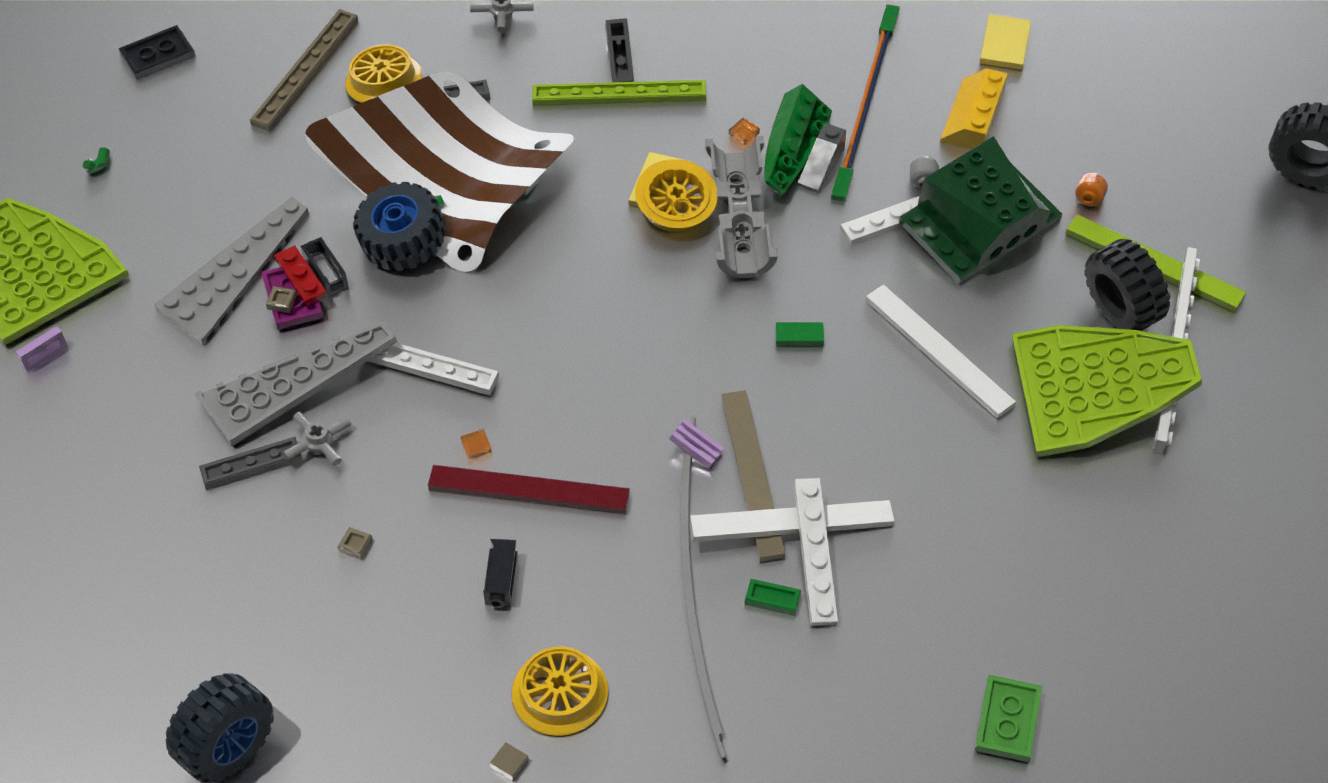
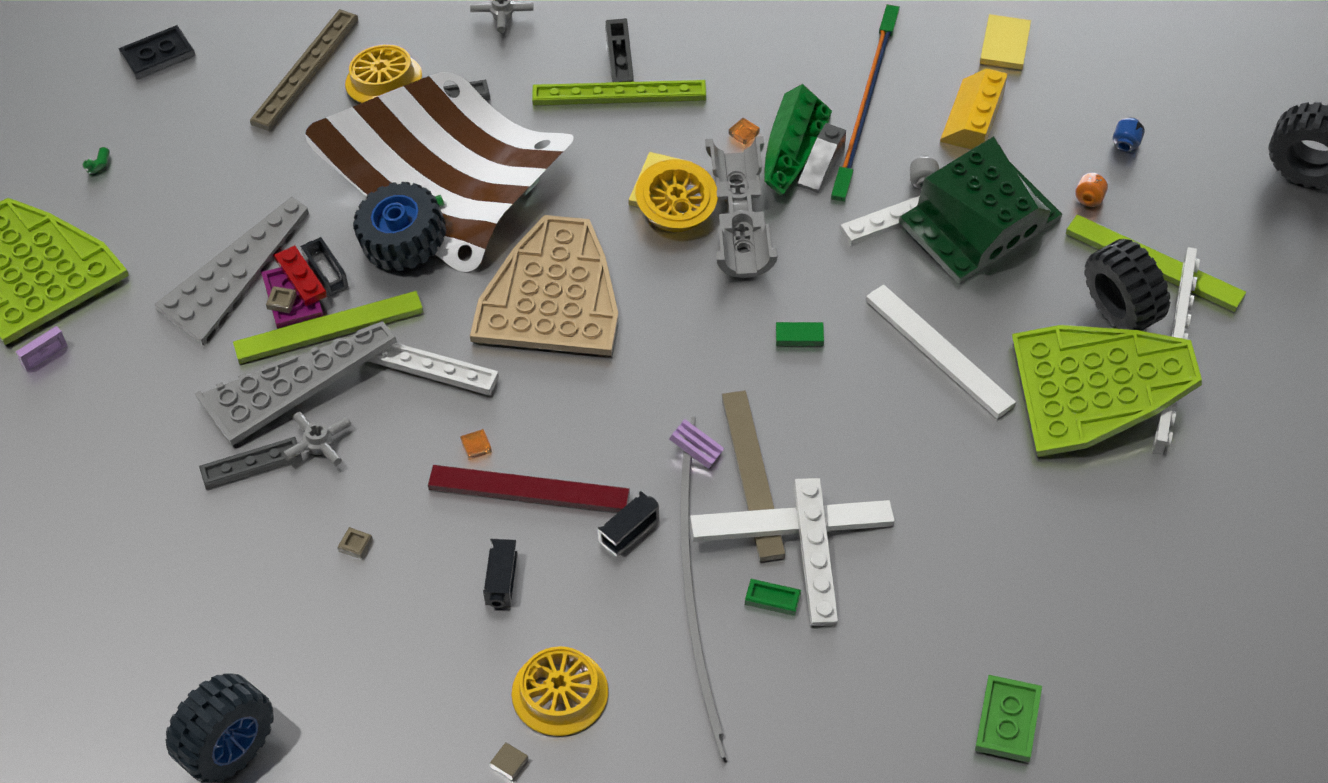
none -> lime tile [233,291,424,364]
none -> tan piece [470,215,619,356]
none -> black window [598,491,659,557]
none -> blue head [1112,117,1145,152]

